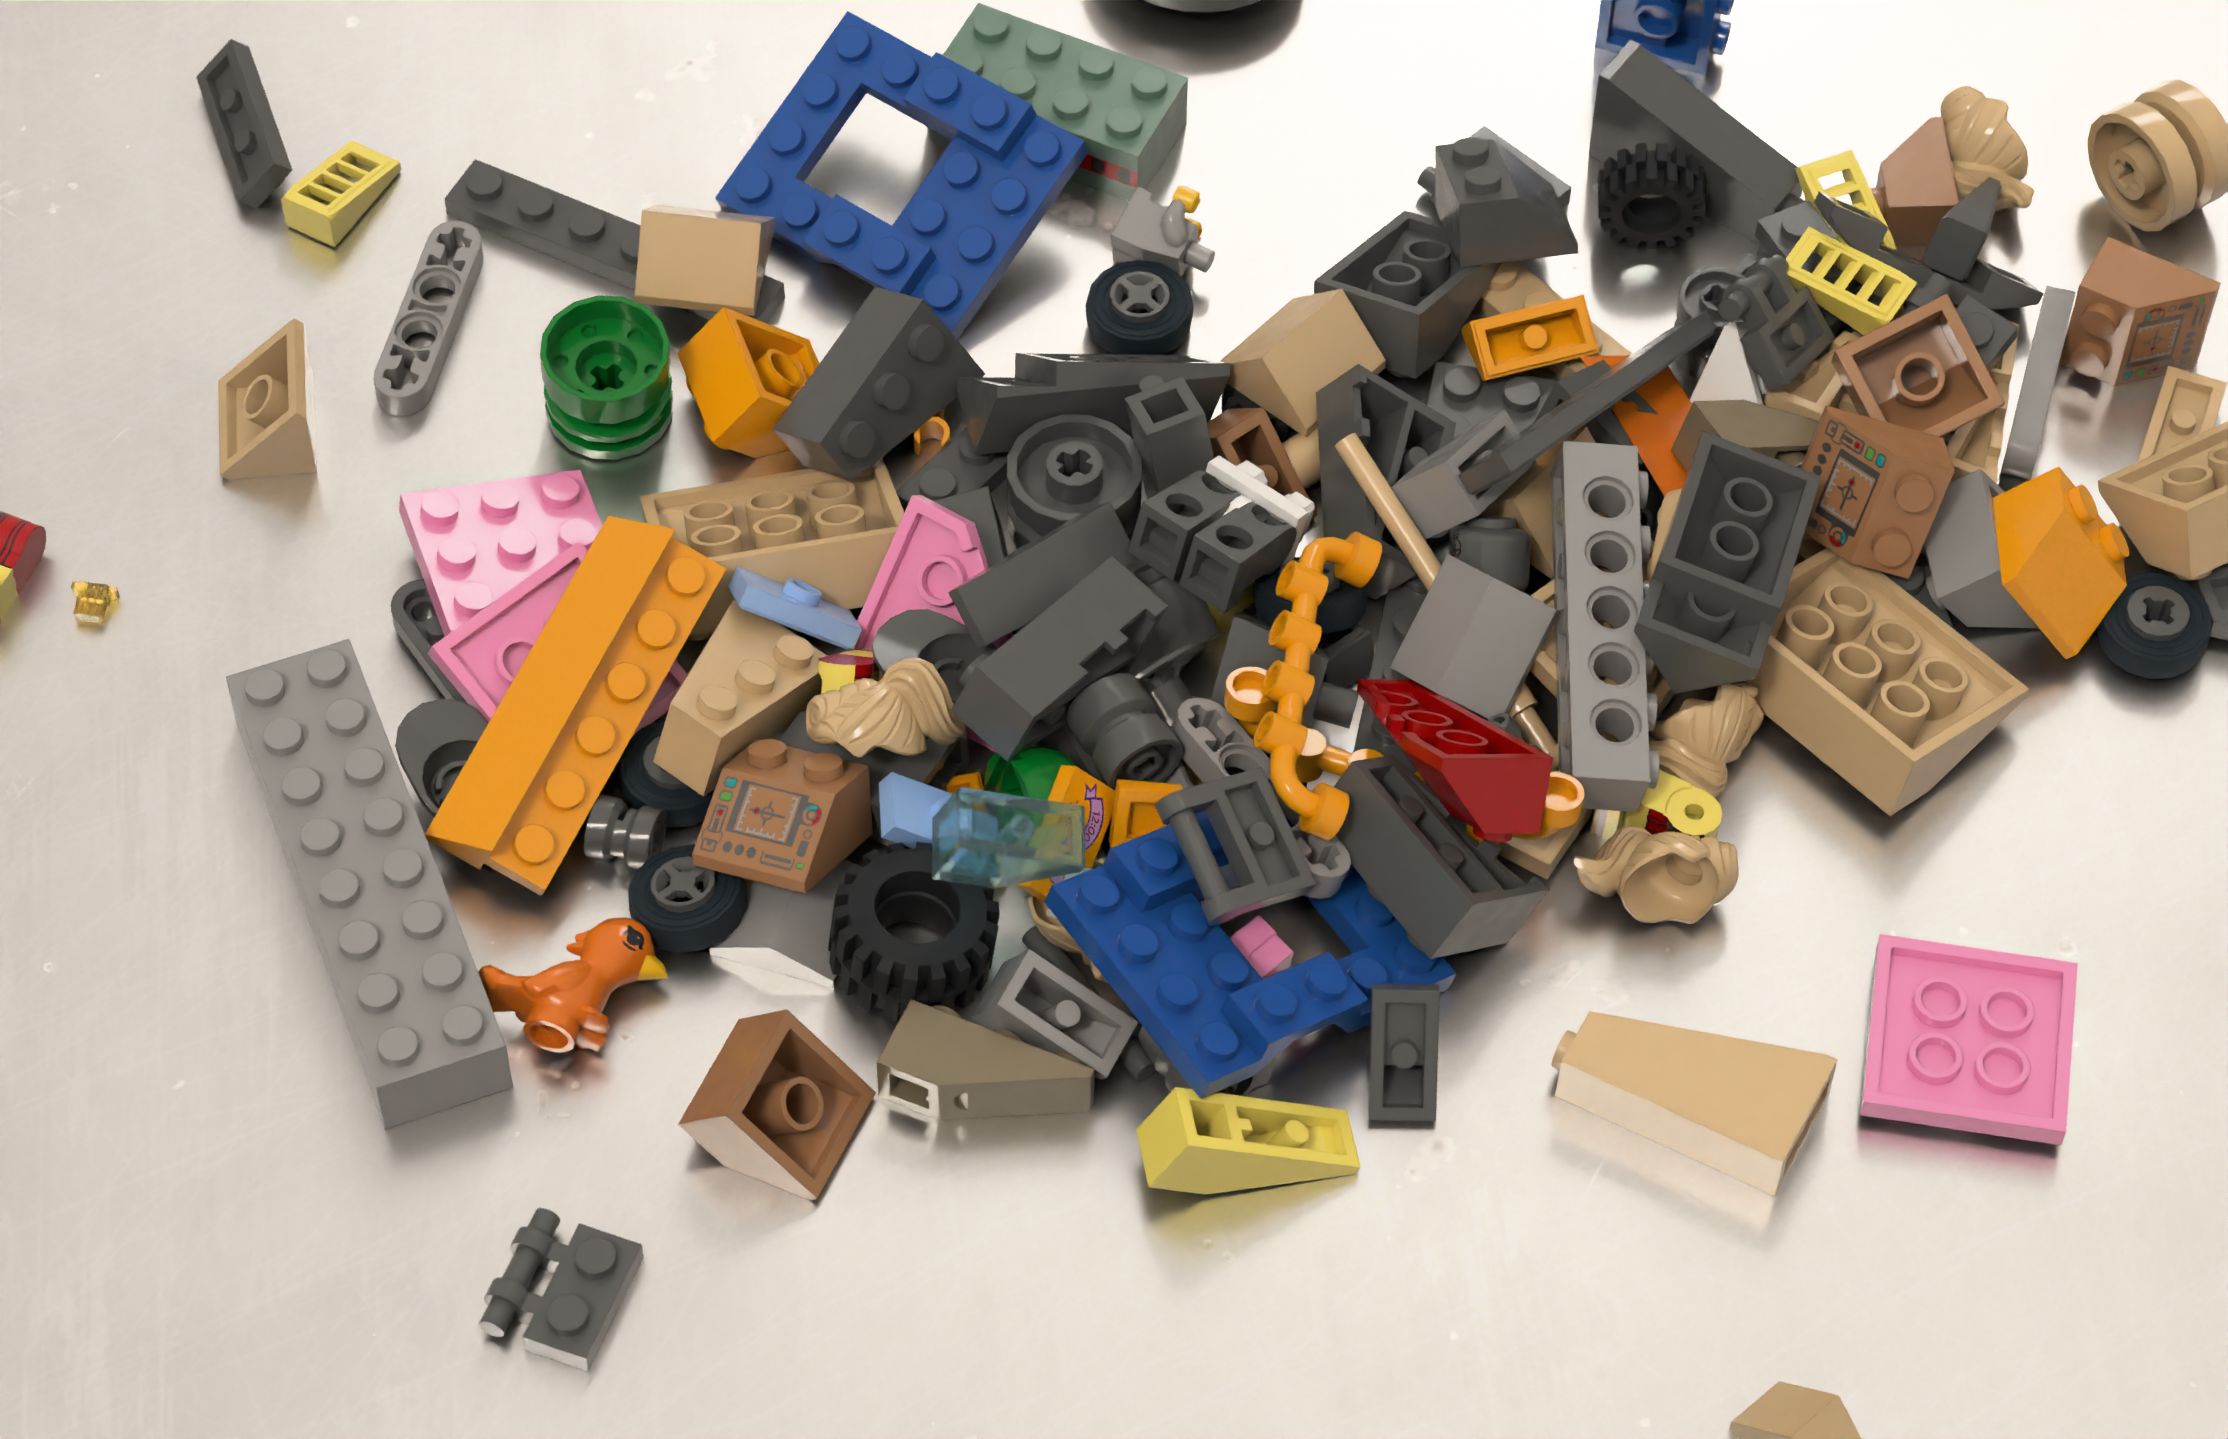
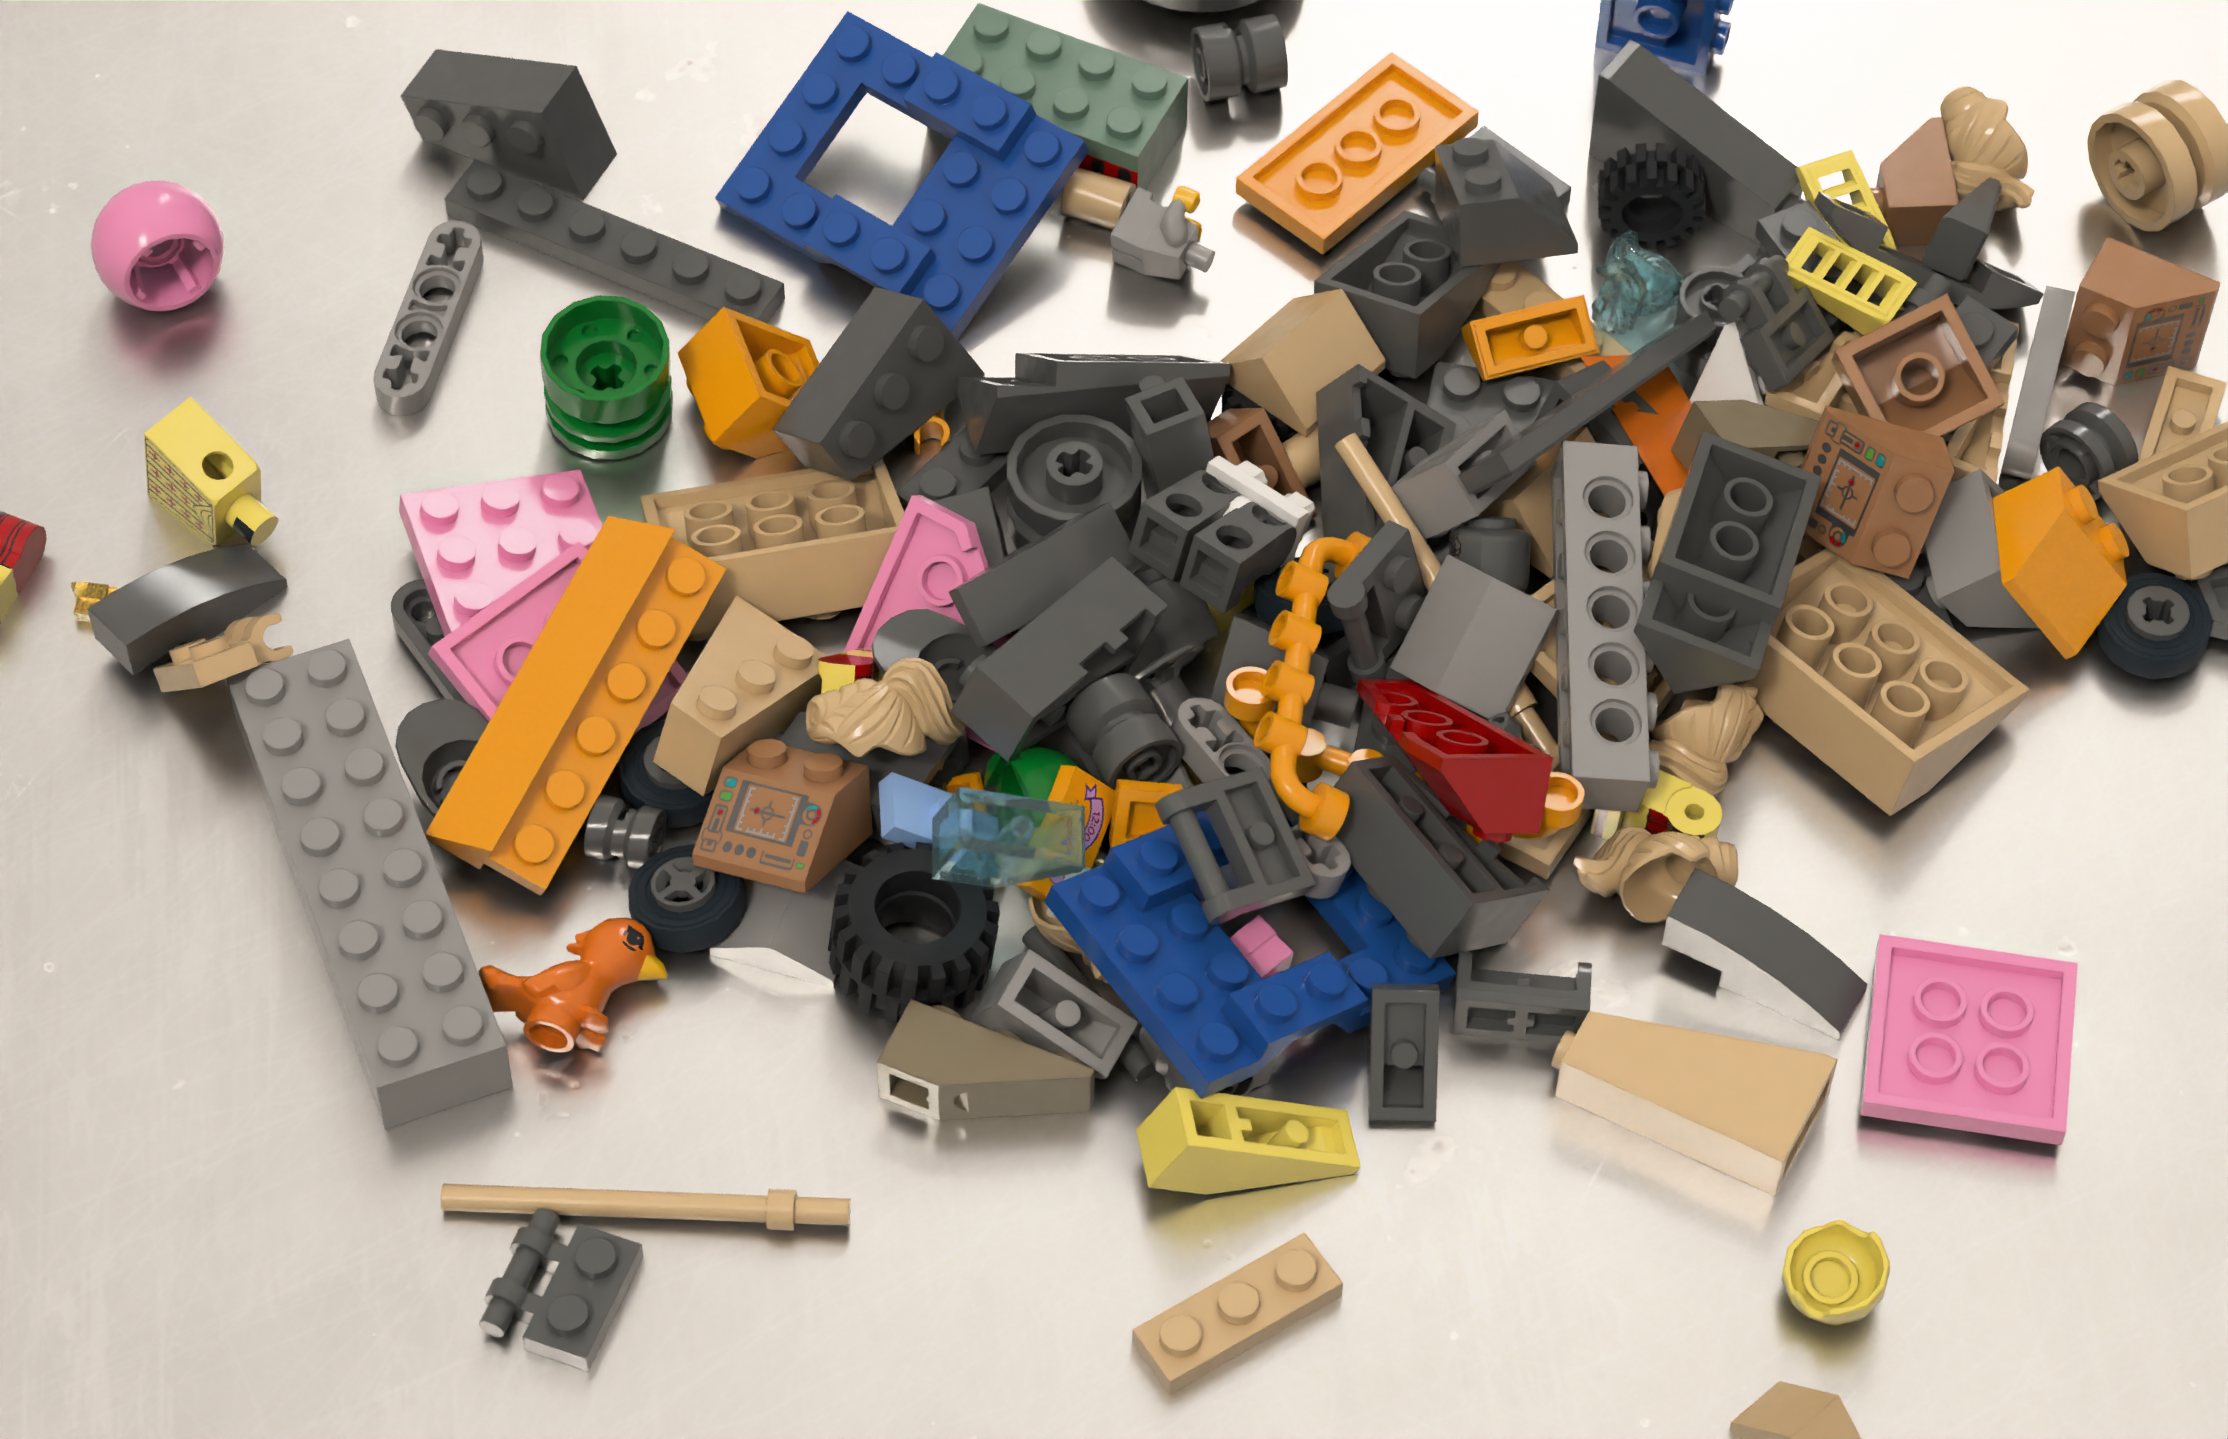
dark grey plate [196,39,292,208] -> none
tan slope [218,318,317,480] -> none
light yellow slope [281,140,401,247] -> none
tan slope [635,205,775,316] -> none
medium nougat slope [678,1009,876,1200] -> none
light blue plate [728,566,862,650] -> none
black wheel [1085,260,1194,355] -> none
none -> dark grey slope [87,543,288,676]
none -> bright pink wheel [91,181,224,312]
none -> light yellow torso [144,397,278,546]
none -> tan plate [153,613,294,693]
none -> dark grey wedge [400,49,617,201]
none -> tan bar [441,1184,851,1231]
none -> tan piece [1061,167,1136,230]
none -> tan plate [1132,1232,1343,1395]
none -> dark grey wheel [1191,14,1289,102]
none -> light orange plate [1235,51,1479,255]
none -> dark grey plate [1327,520,1427,685]
none -> dark grey hinge [1452,951,1592,1043]
none -> clear light blue hair [1591,230,1692,335]
none -> dark grey slope [1662,867,1867,1040]
none -> light yellow hair [1782,1220,1890,1326]
none -> dark grey wheel [2039,402,2138,501]

